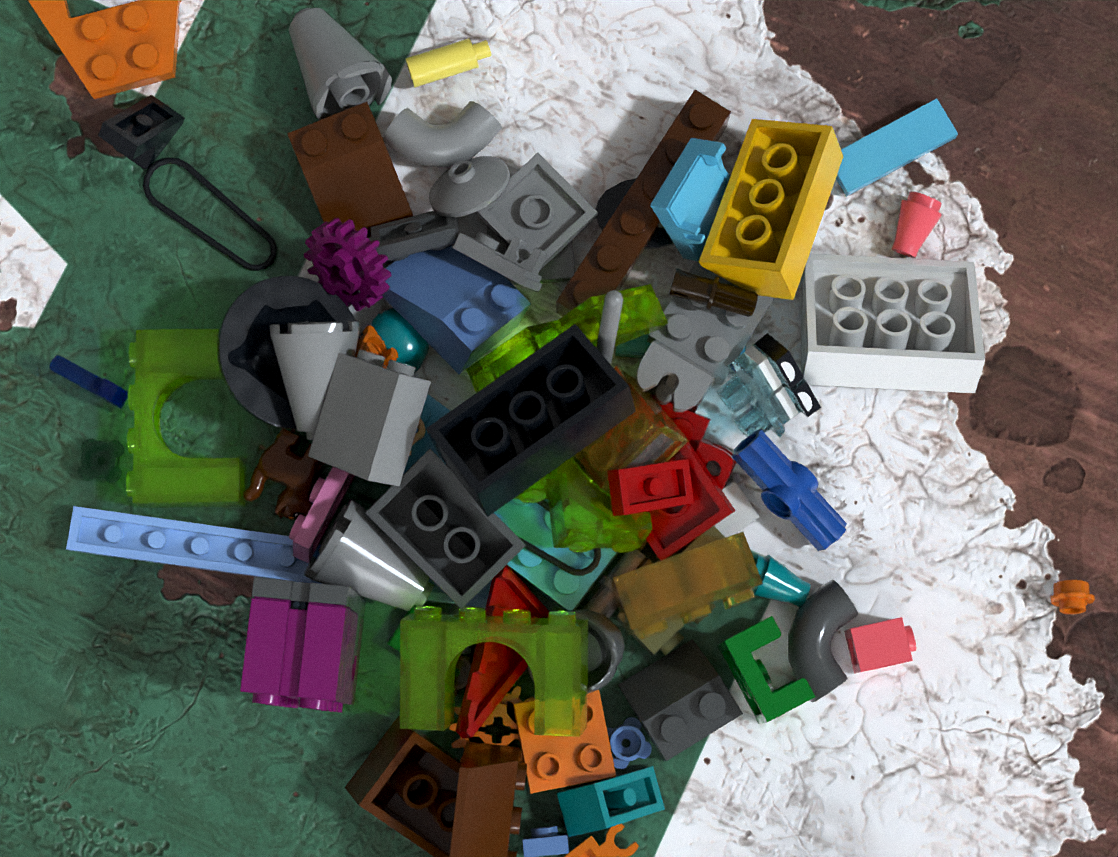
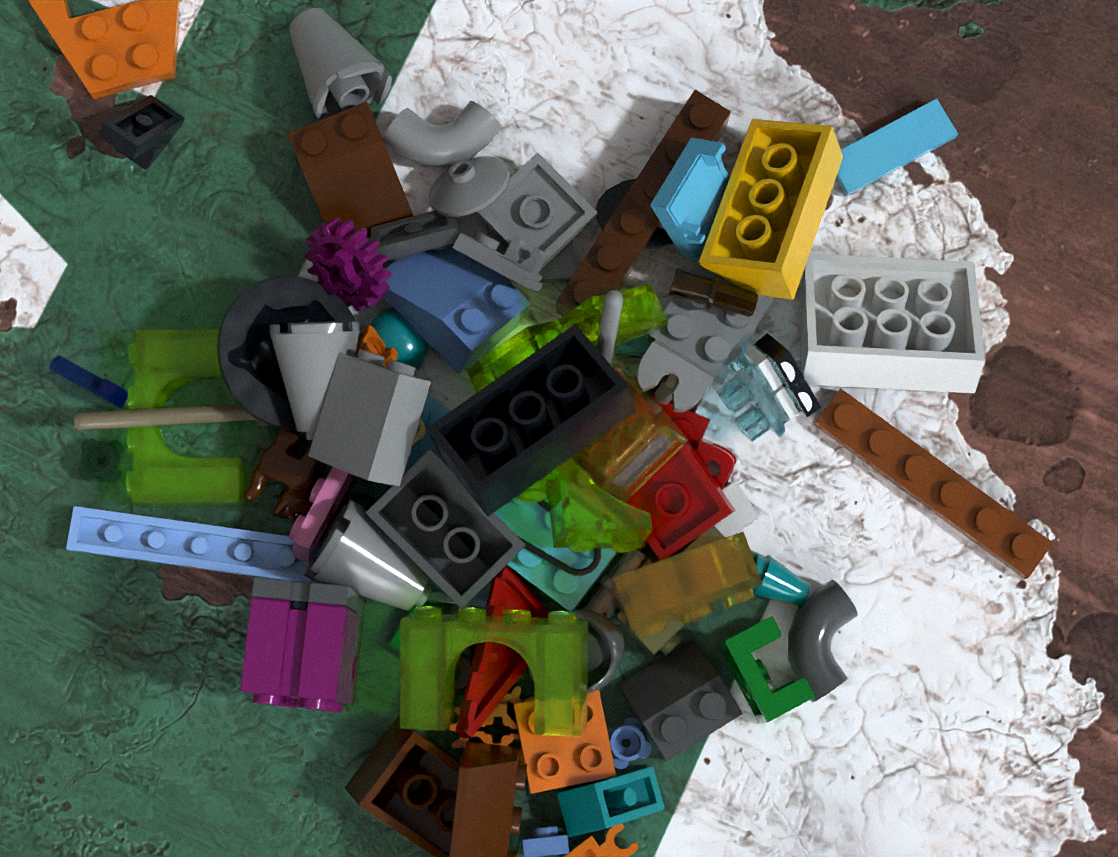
black piece [143,157,277,271] -> none
light yellow cylinder [405,38,491,88] -> none
red plate [607,459,694,516] -> none
blue piece [732,429,847,551] -> none
coral brick [844,617,916,674] -> none
coral cone [892,191,942,258] -> none
orange plate [1050,580,1095,614] -> none
none -> dark tan bar [73,404,269,431]
none -> dark orange plate [814,388,1053,579]

